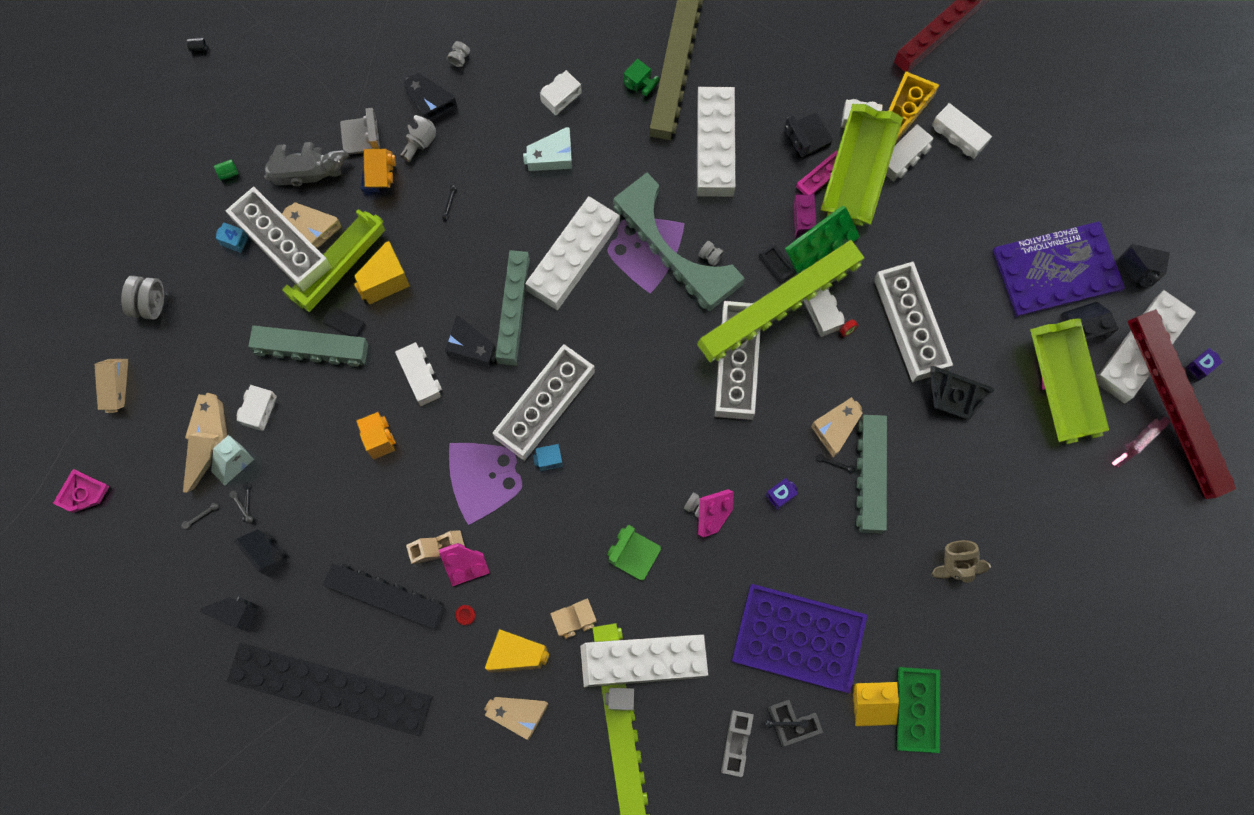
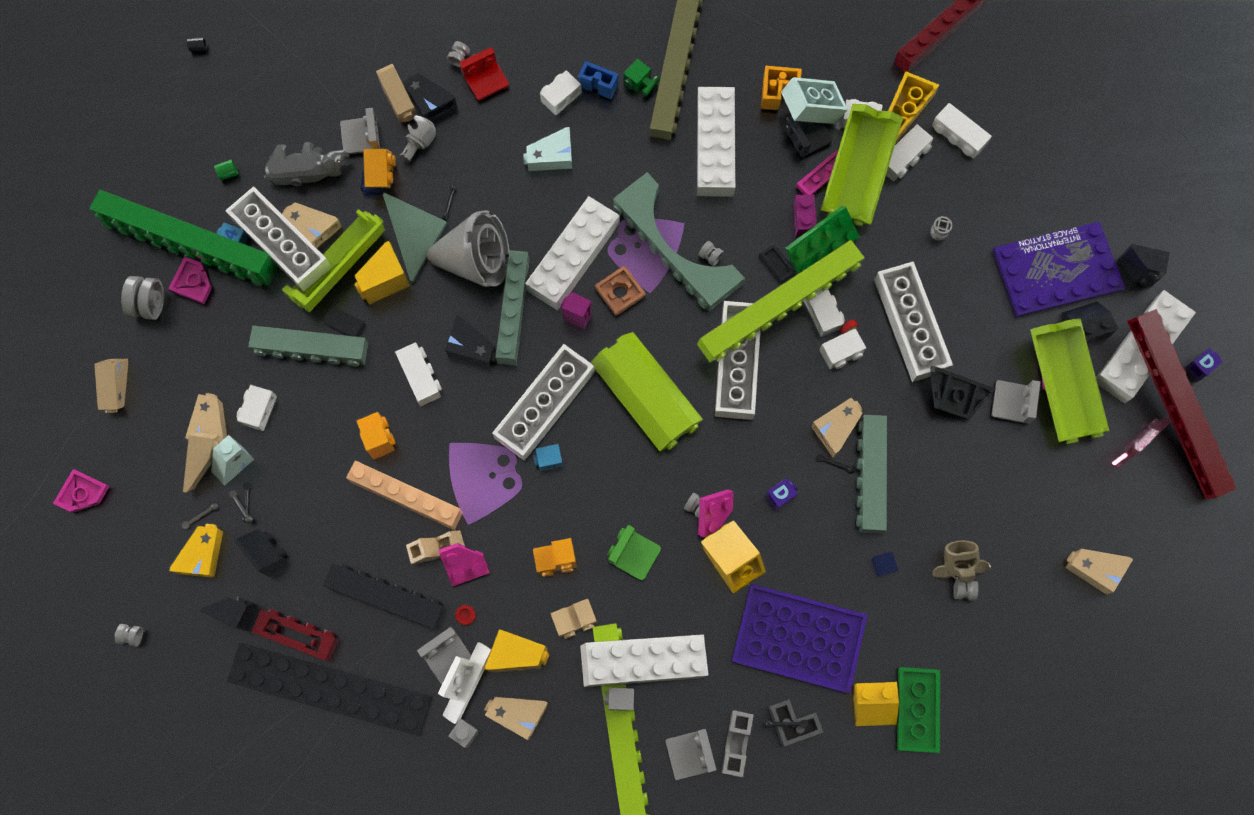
none -> green brick [89,190,278,287]
none -> light grey wheel [115,624,143,647]
none -> dark pink plate [168,257,212,304]
none -> yellow slope [169,524,223,578]
none -> dark red brick [251,608,339,662]
none -> light nougat brick [346,461,463,530]
none -> tan slope [376,64,416,123]
none -> sand green tile [383,193,447,283]
none -> light grey bracket [417,627,471,685]
none -> light grey cone [427,210,509,287]
none -> white bracket [438,642,492,724]
none -> light grey brick [449,719,480,748]
none -> red bracket [459,47,509,101]
none -> light orange brick [533,538,577,577]
none -> magenta brick [561,292,592,329]
none -> blue brick [578,61,619,99]
none -> lime panel [590,332,703,451]
none -> nougat piece [594,265,646,316]
none -> light grey bracket [665,729,716,780]
none -> yellow slope [701,520,766,594]
none -> light orange brick [761,66,801,110]
none -> light aqua brick [781,77,848,124]
none -> white brick [819,329,866,369]
none -> clear blue plate [872,551,899,577]
none -> light grey wheel [930,216,952,241]
none -> light grey wheel [954,579,978,601]
none -> light grey bracket [991,380,1040,424]
none -> tan slope [1066,549,1133,595]

